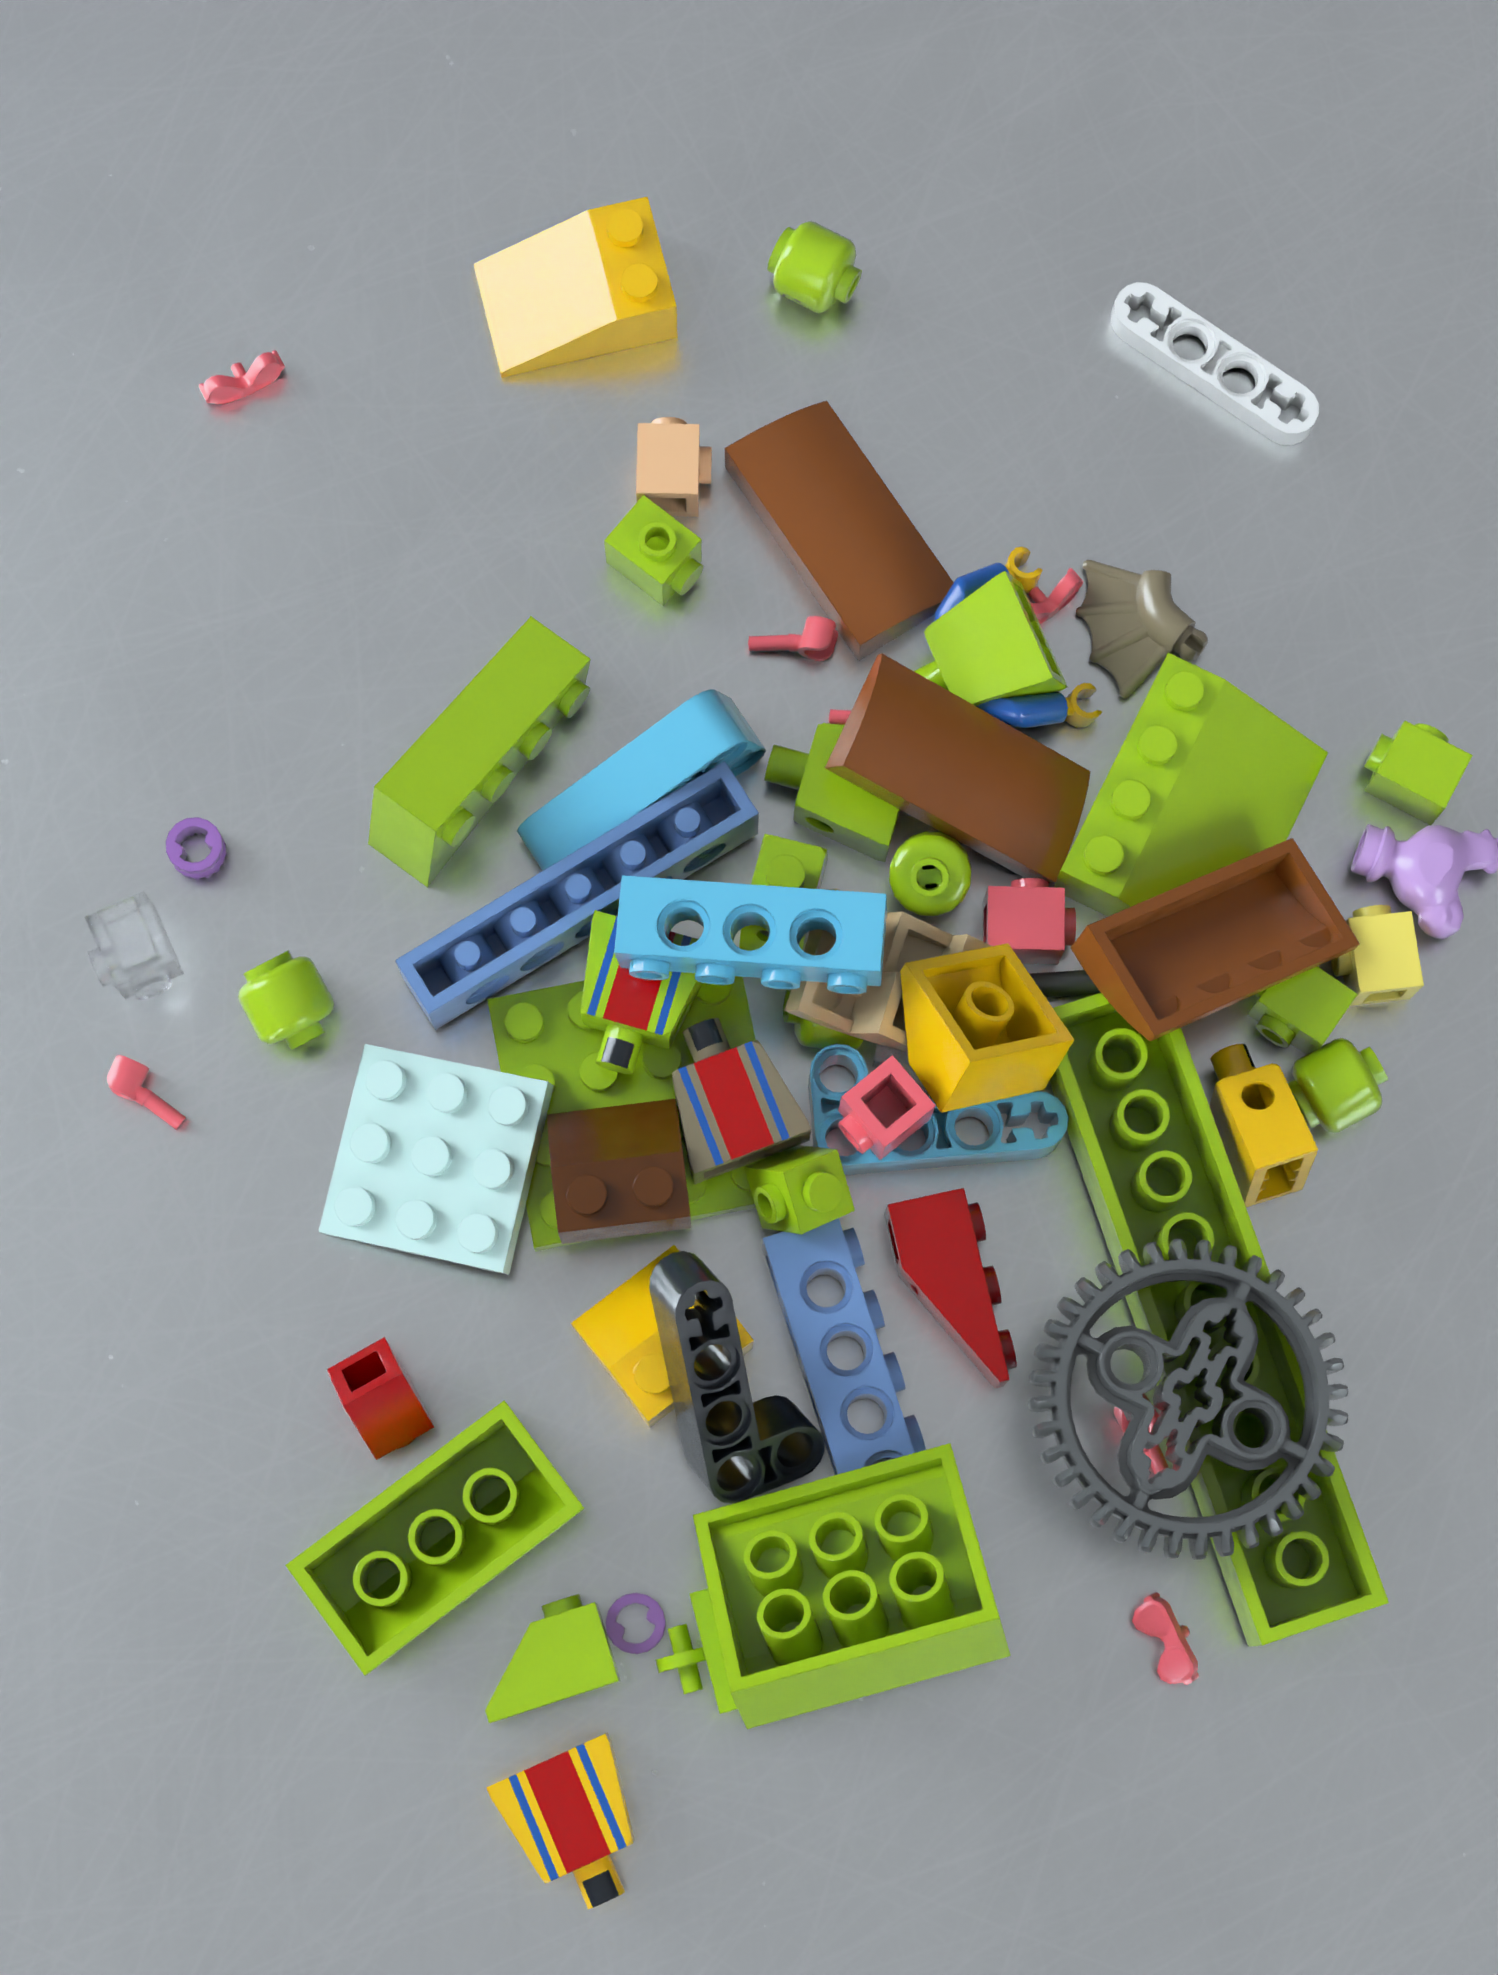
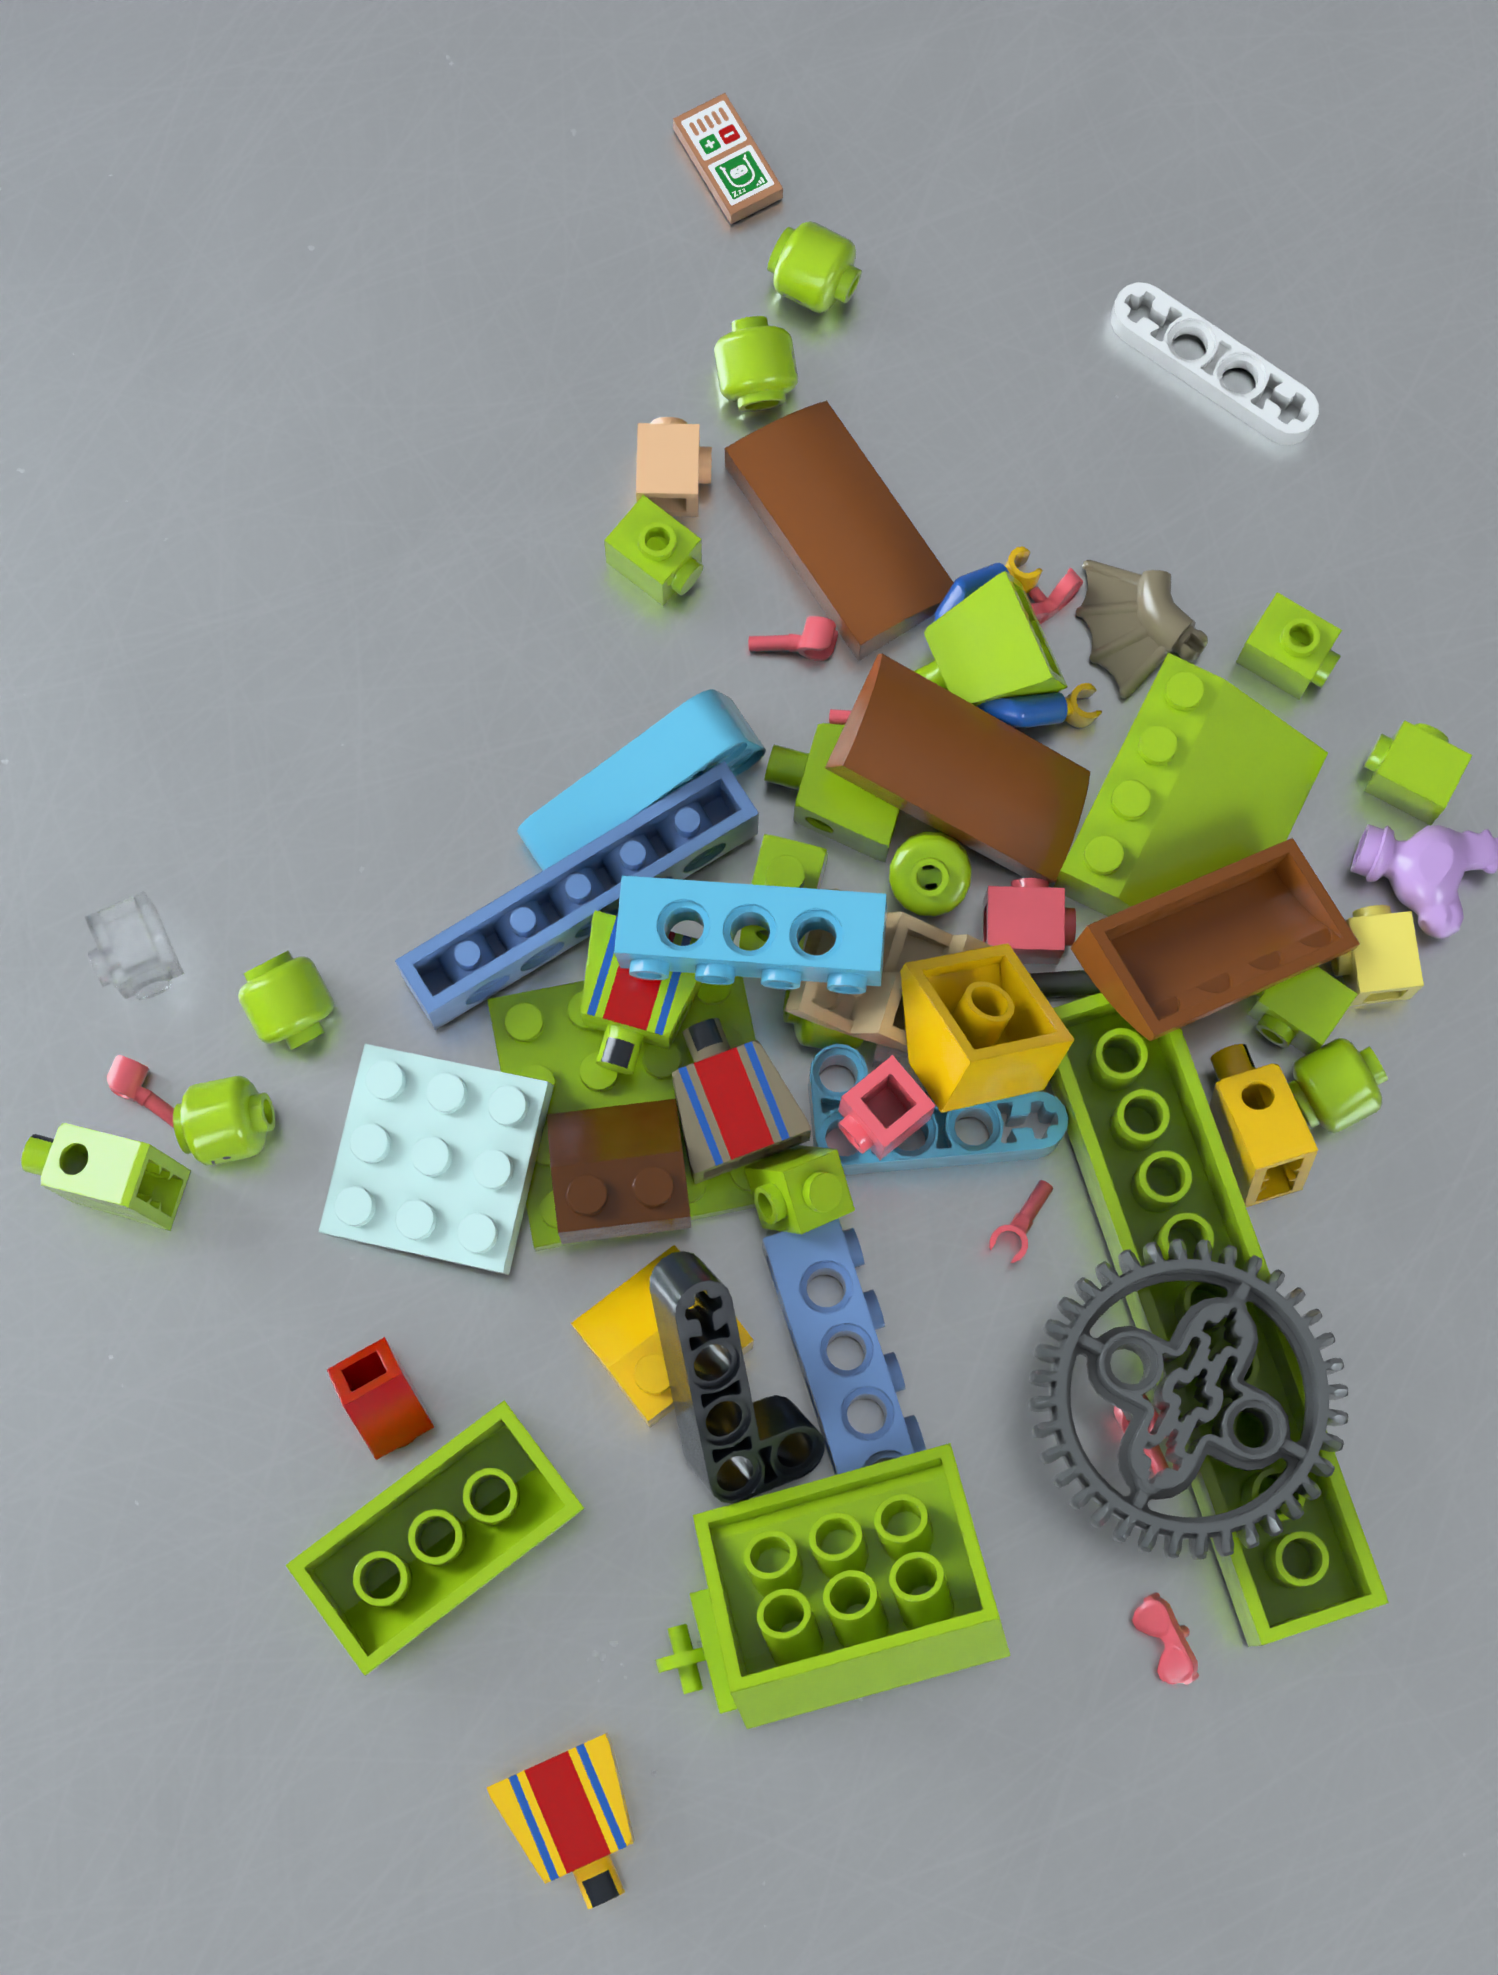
medium lavender bush [166,817,227,880] -> none
coral piece [199,350,285,404] -> none
lime wedge [368,616,591,888] -> none
slope [474,196,678,378] -> none
lime slope [485,1594,621,1723] -> none
medium lavender bush [605,1593,666,1654] -> none
red slope [884,1188,1017,1388] -> none
none -> lime torso [21,1123,191,1231]
none -> lime head [173,1076,275,1166]
none -> tile [673,93,783,224]
none -> lime head [714,316,798,411]
none -> coral hand [990,1180,1053,1263]
none -> lime brick [1236,592,1342,700]

